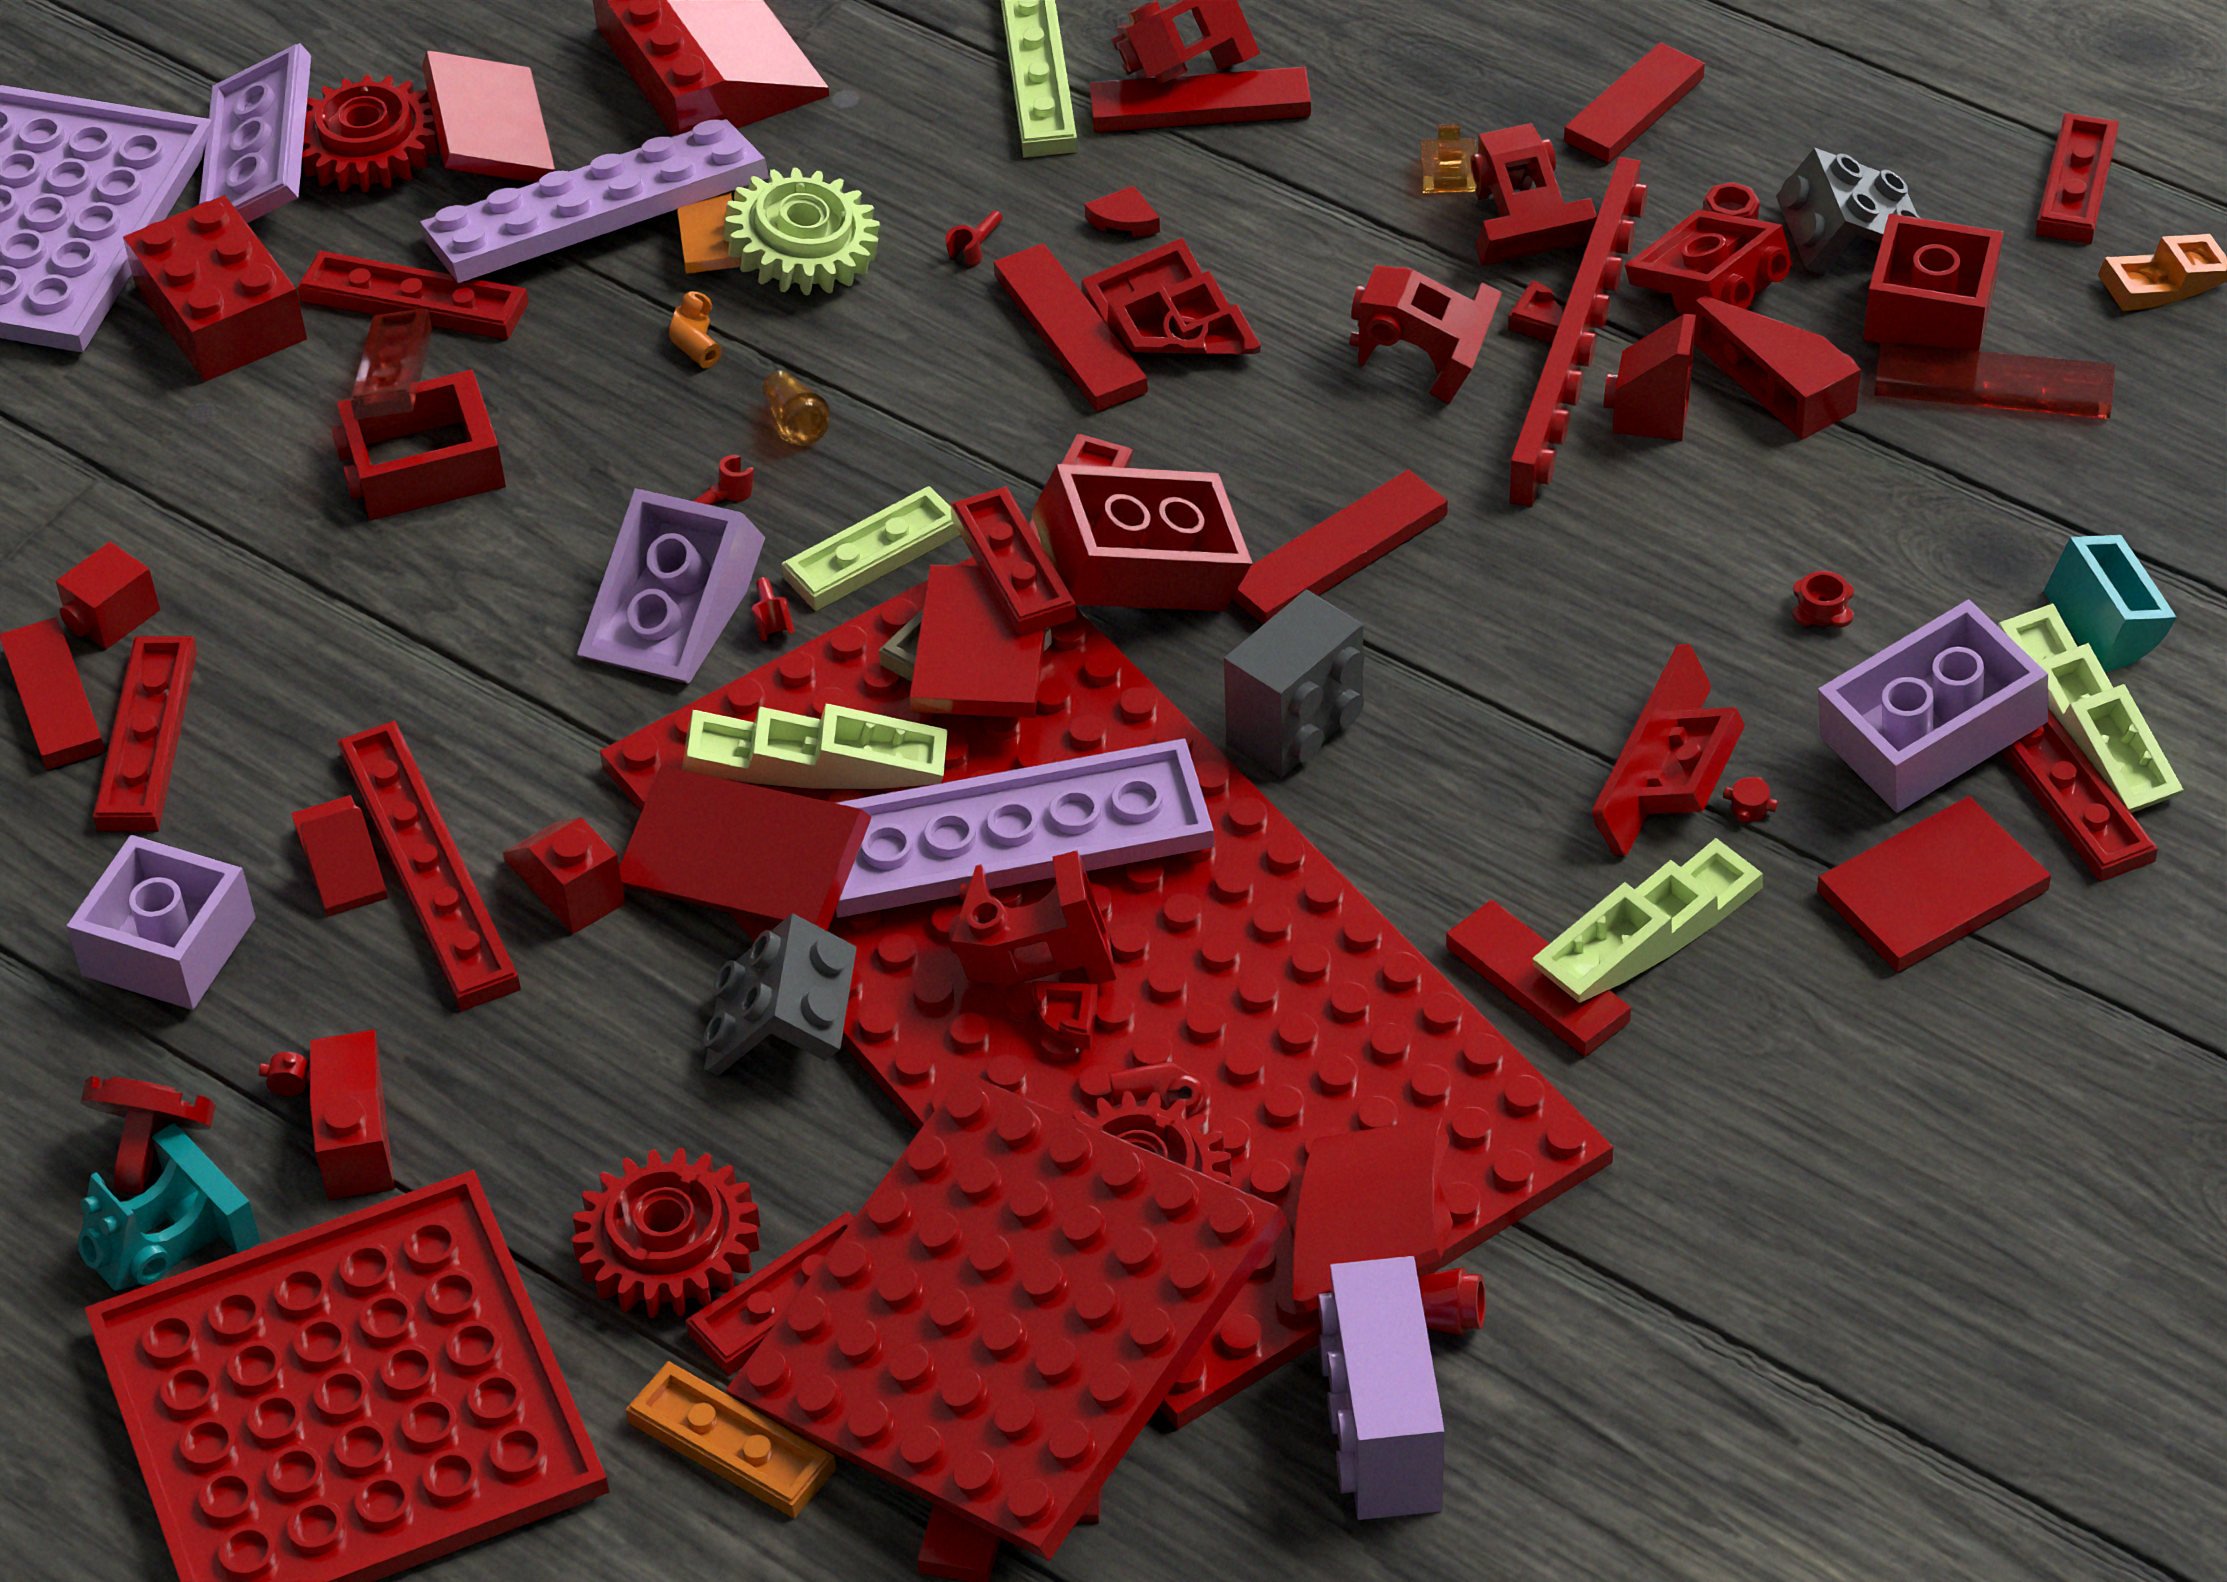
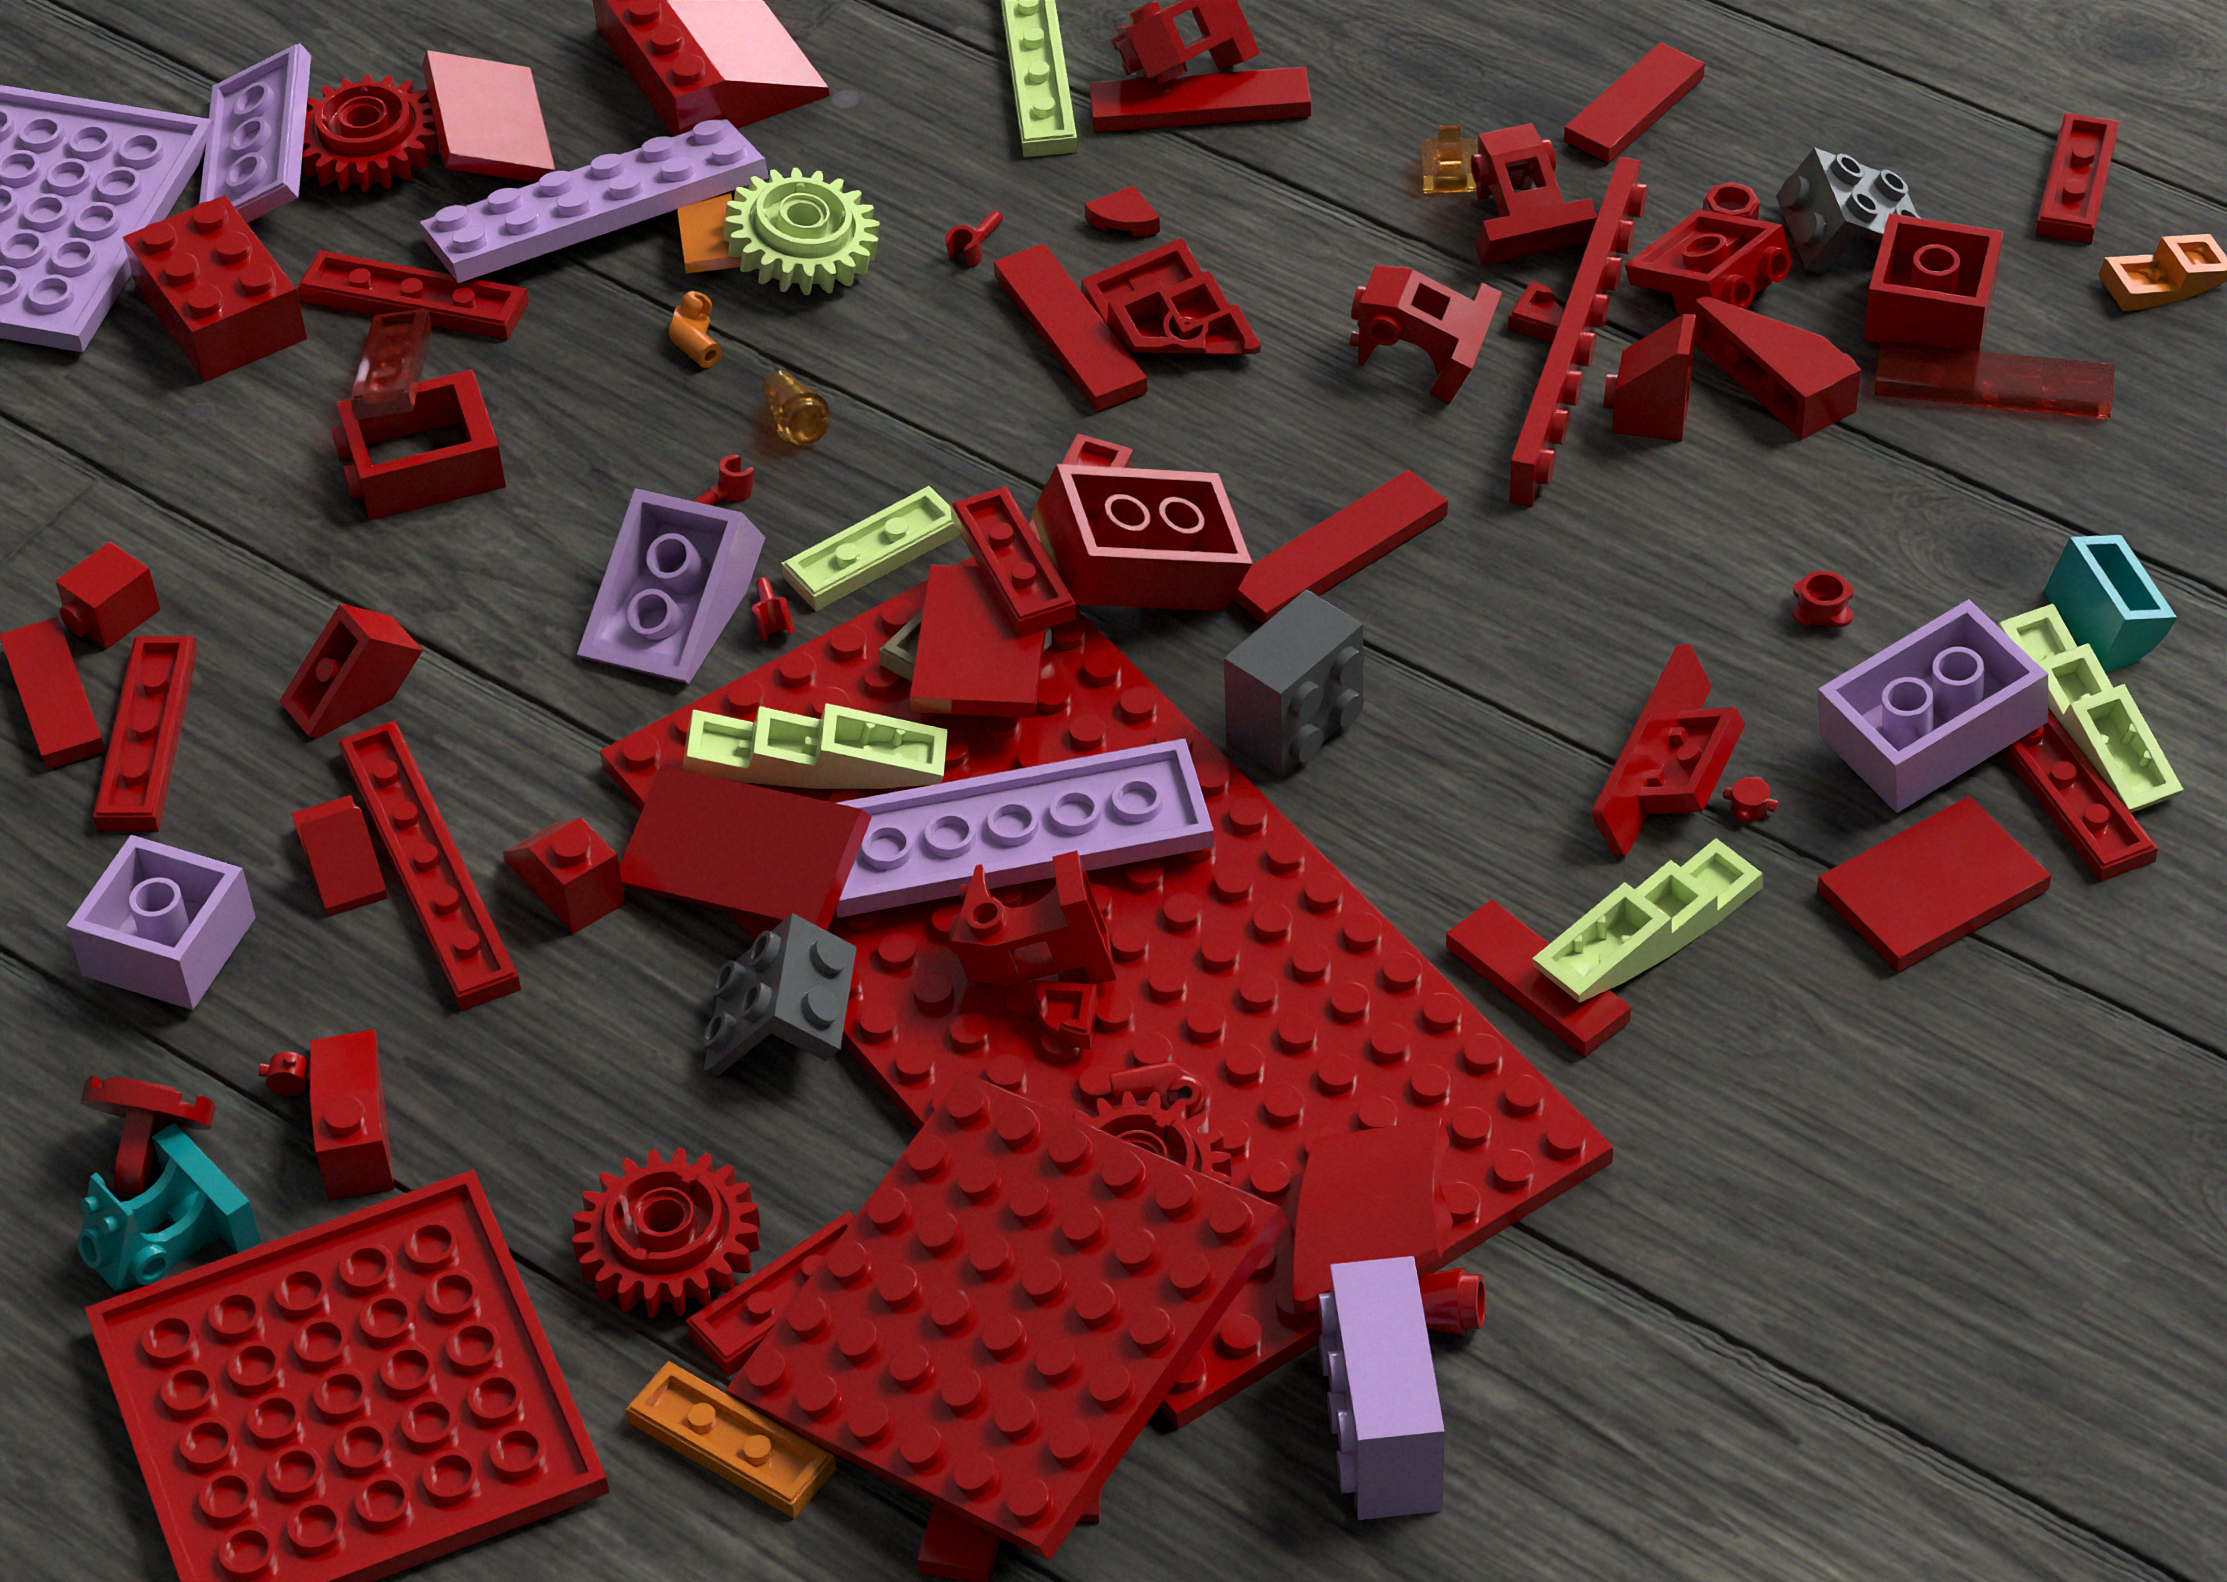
none -> red slope [279,603,423,738]

